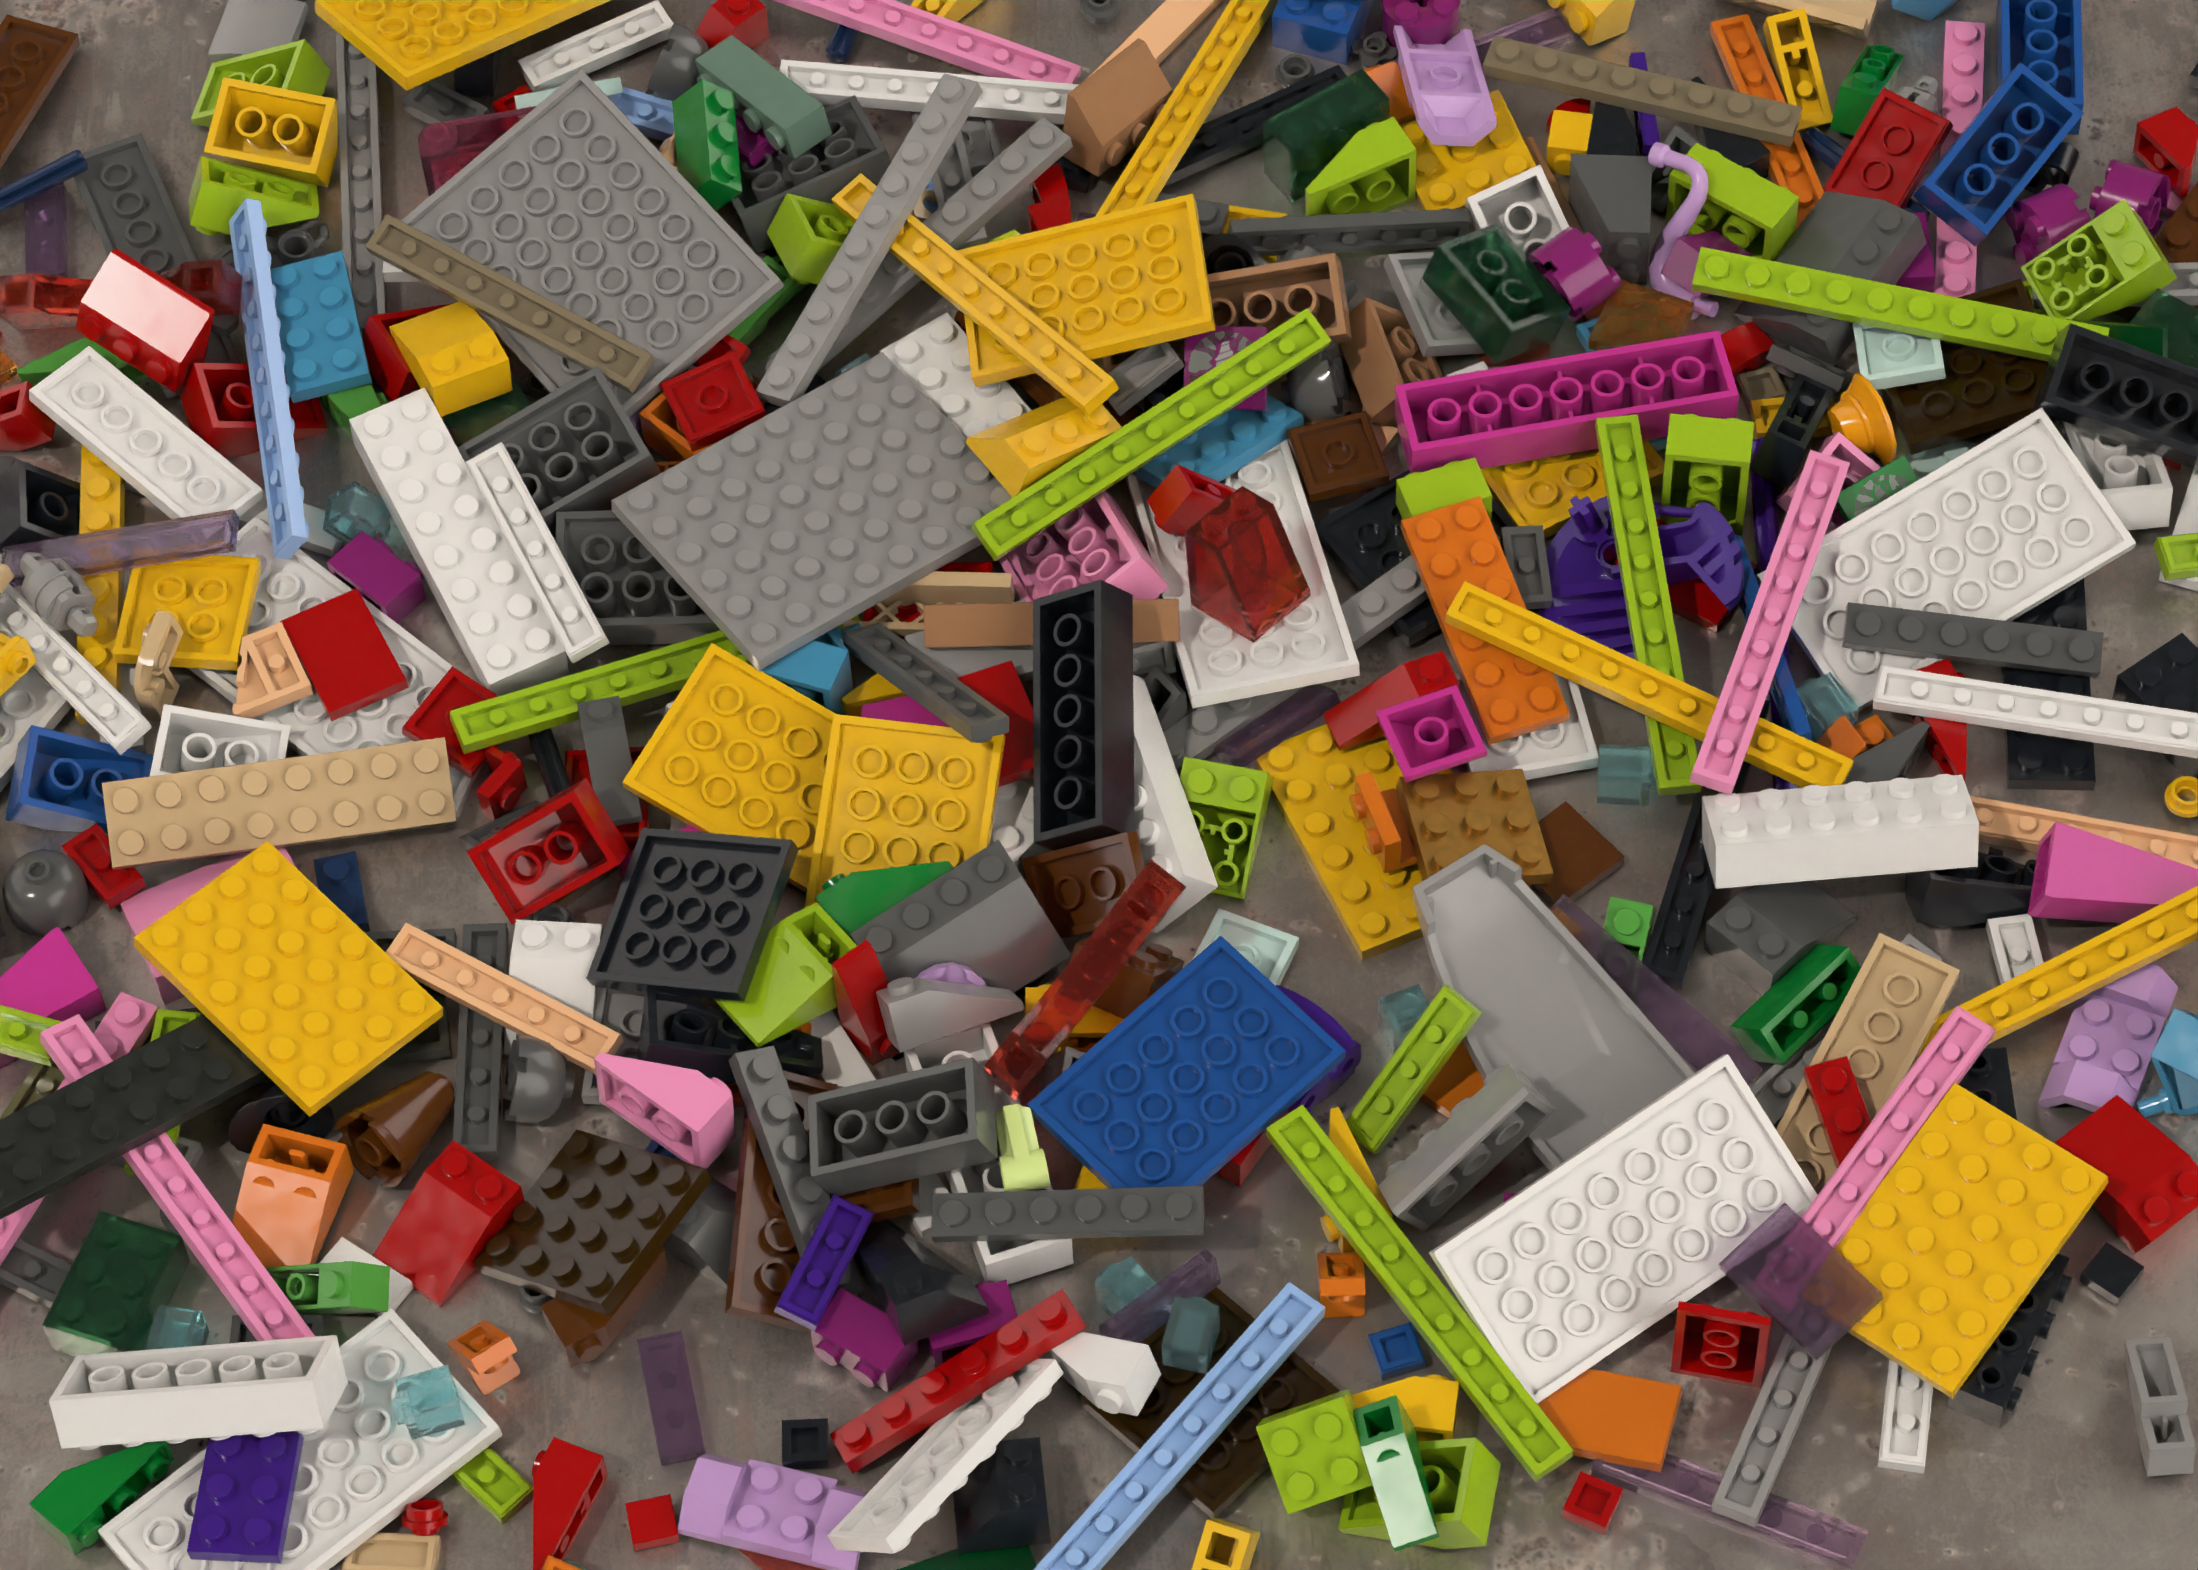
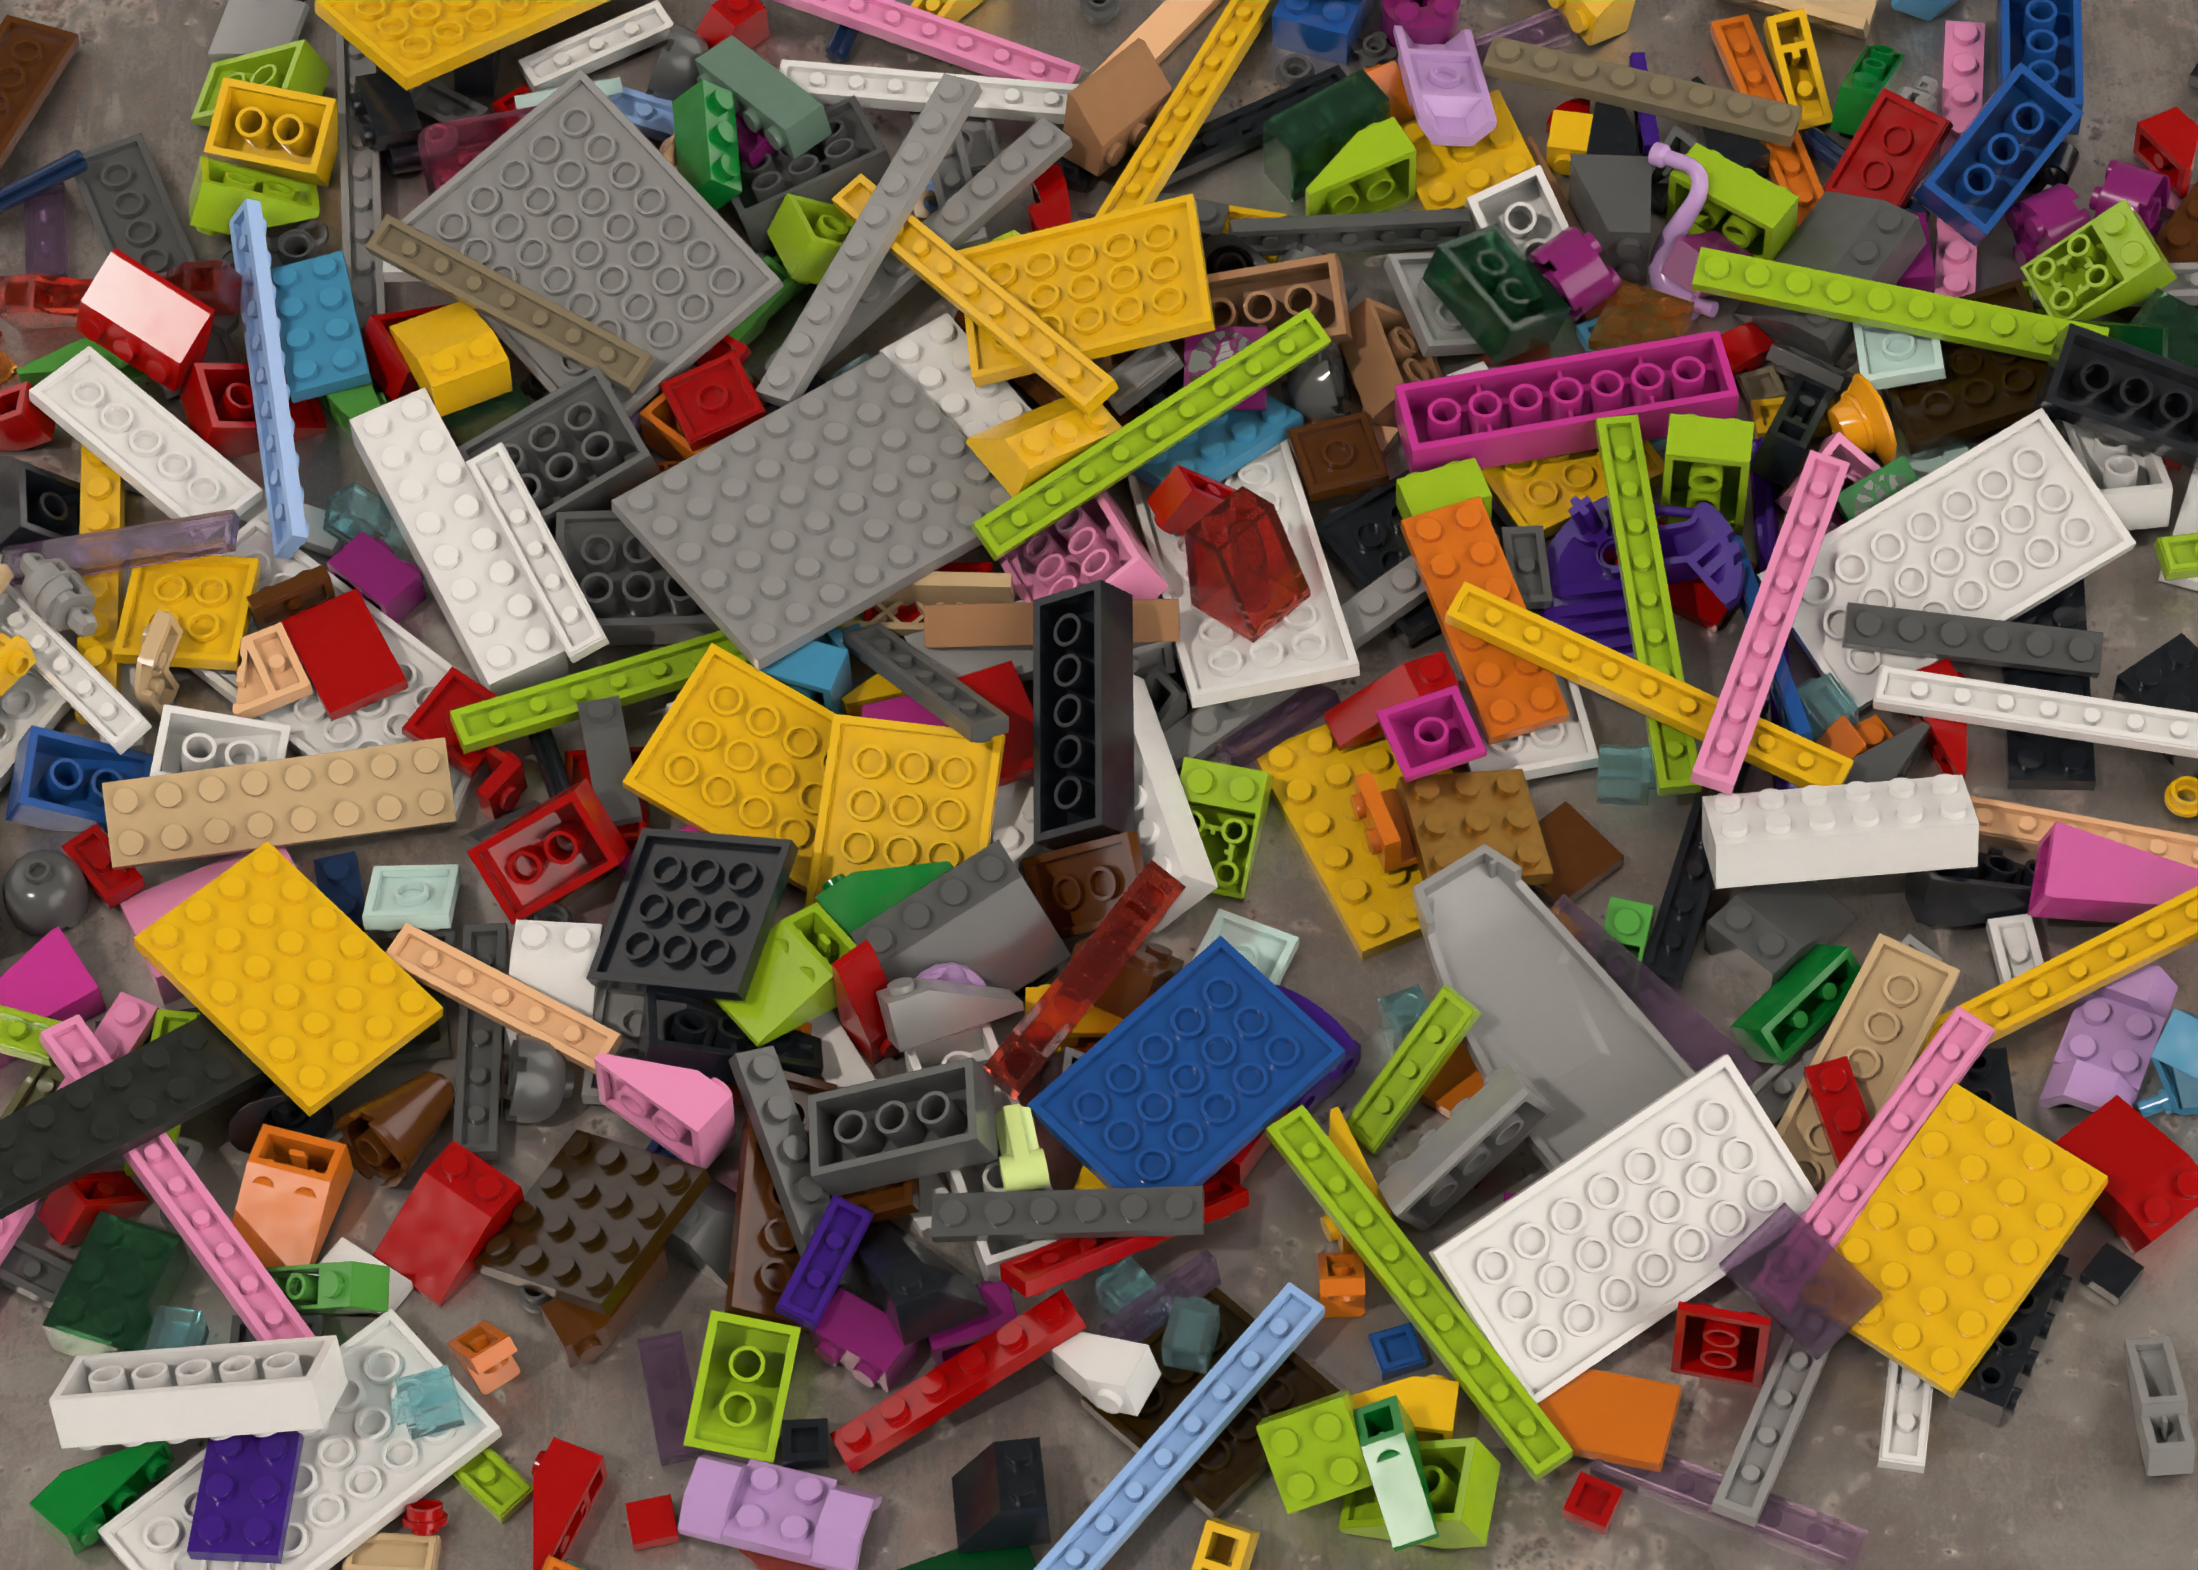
white plate [827,1359,1064,1554] -> none
none -> red slope [37,1171,150,1246]
none -> reddish brown plate [247,564,336,631]
none -> black hinge [348,72,424,175]
none -> light aqua plate [362,864,461,932]
none -> lime slope [683,1310,801,1463]
none -> red plate [1000,1173,1249,1298]

